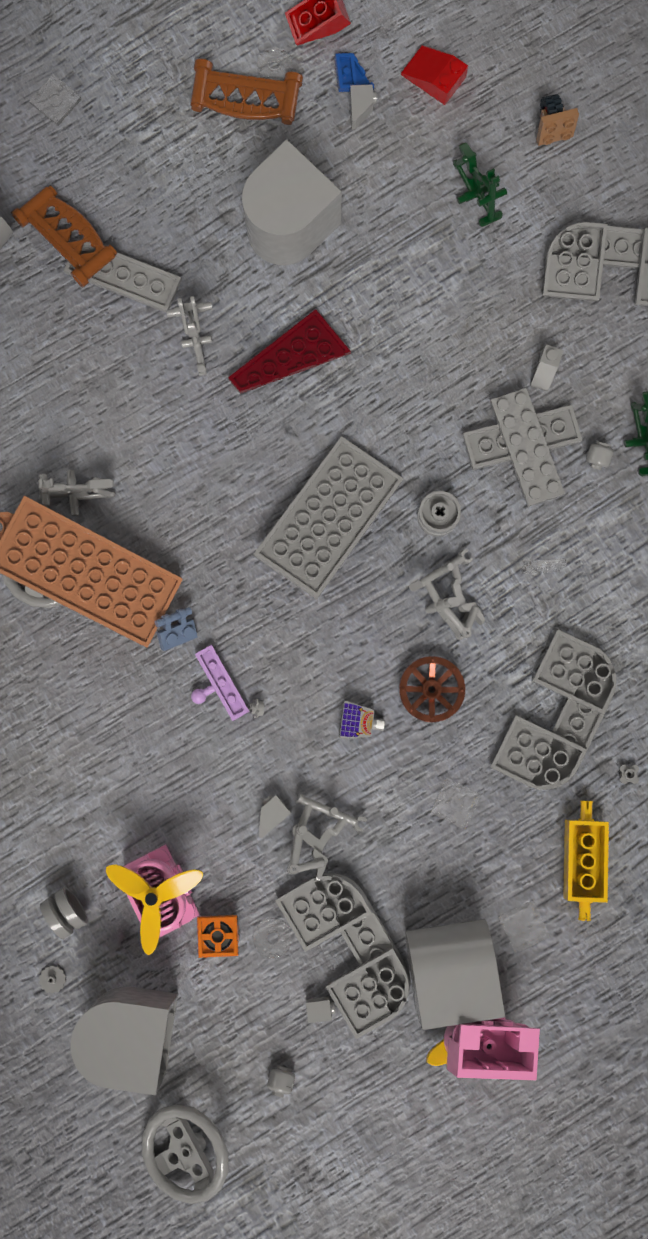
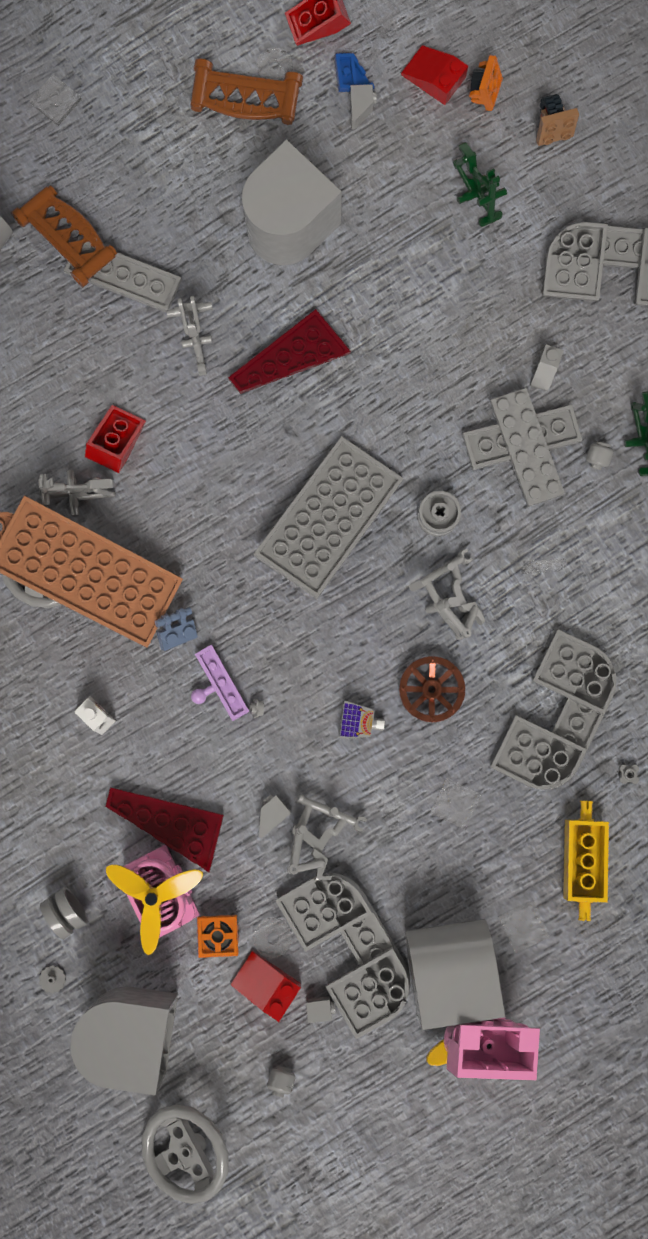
none -> white torso [74,696,116,735]
none -> red slope [85,405,146,473]
none -> dark red wing [105,787,224,873]
none -> red slope [231,951,301,1022]
none -> orange piece [469,55,503,111]

